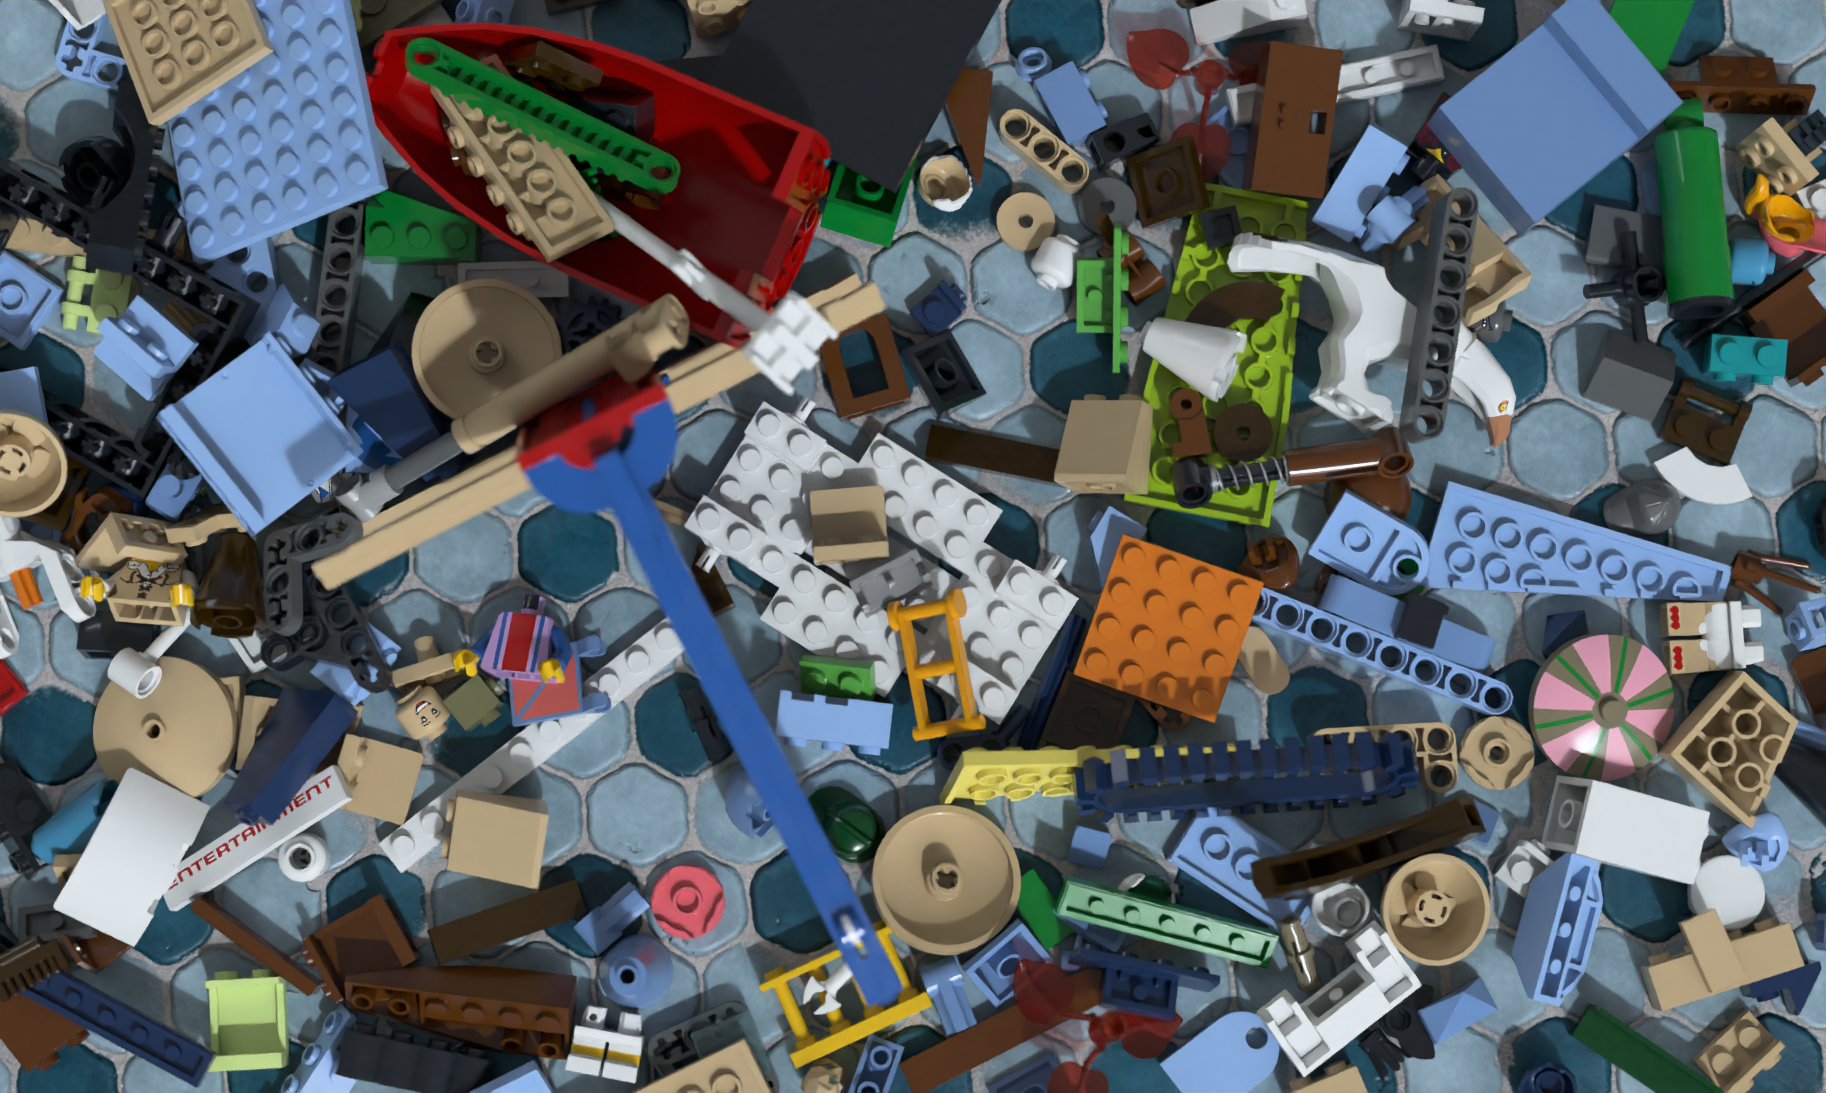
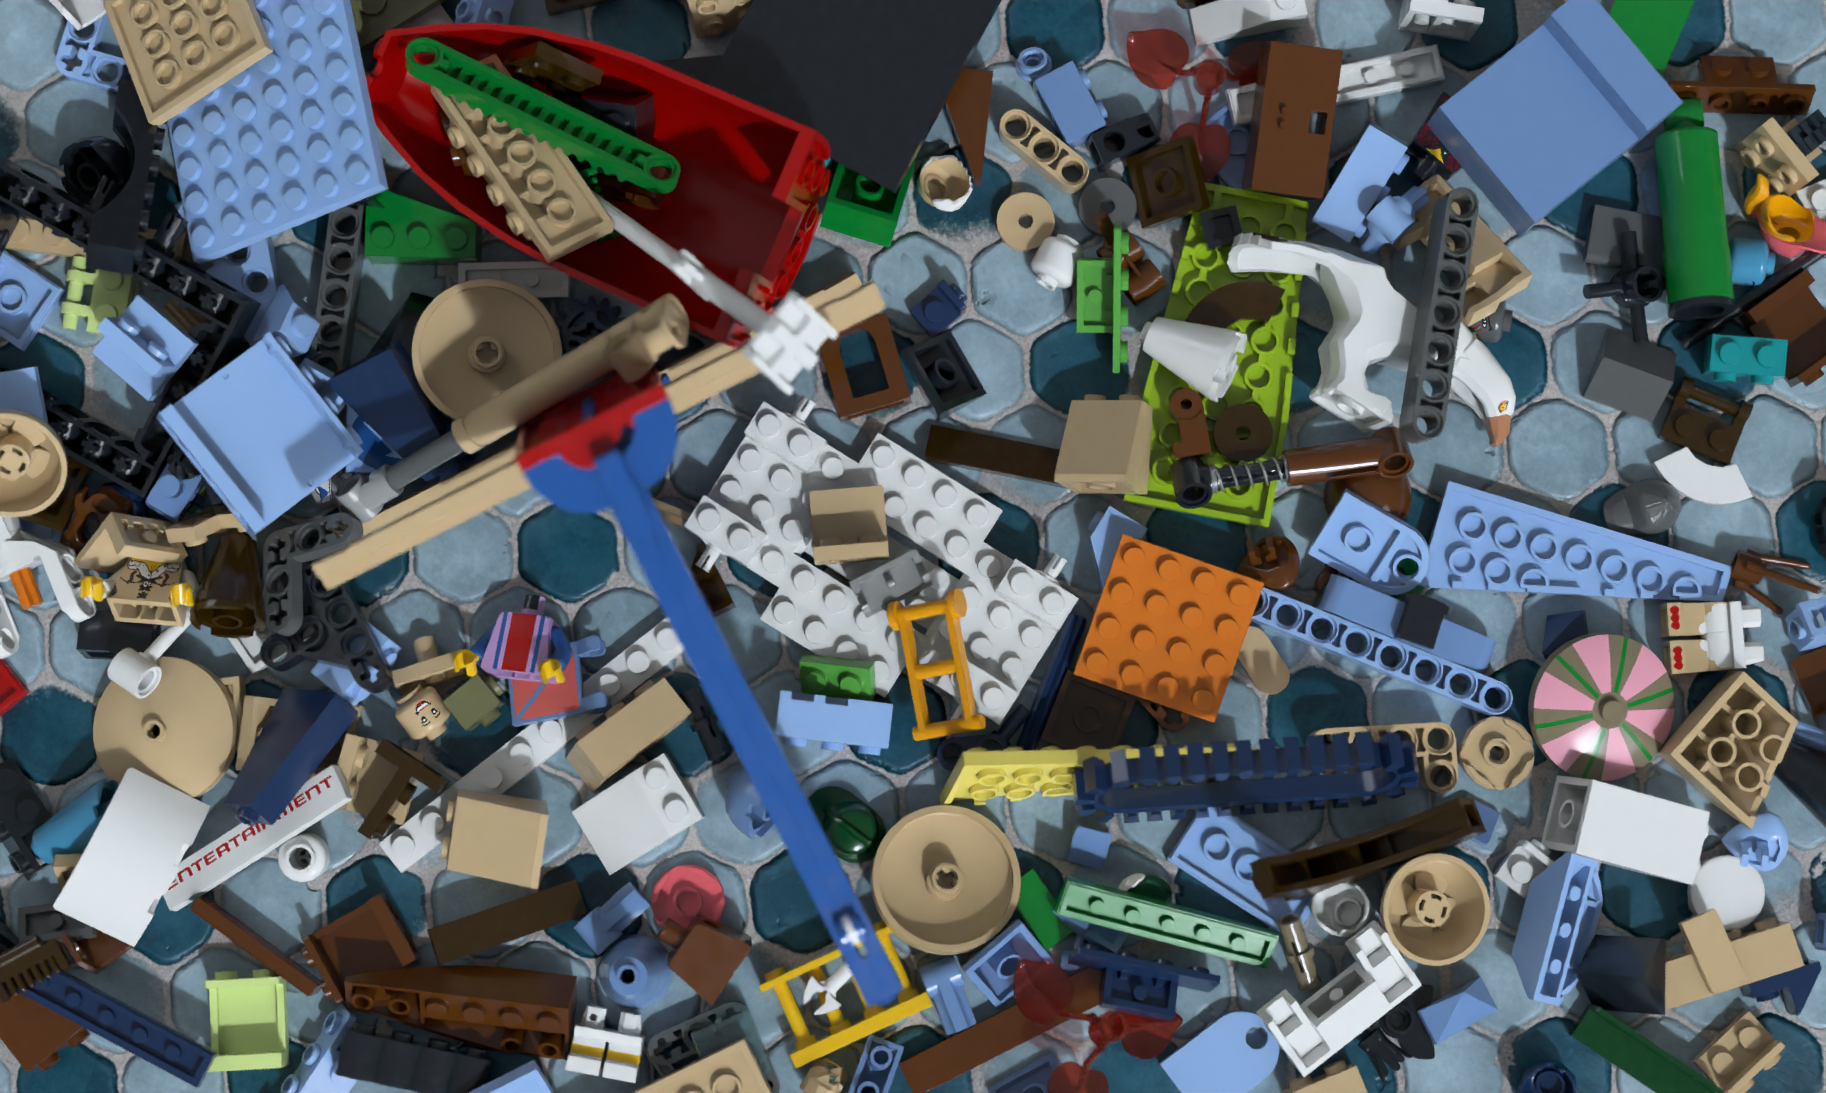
none -> dark brown bracket [358,739,451,839]
none -> tan wedge [566,678,691,793]
none -> white slope [572,753,705,875]
none -> reddish brown torso [657,914,752,1005]
none -> black slope [1576,935,1666,1015]

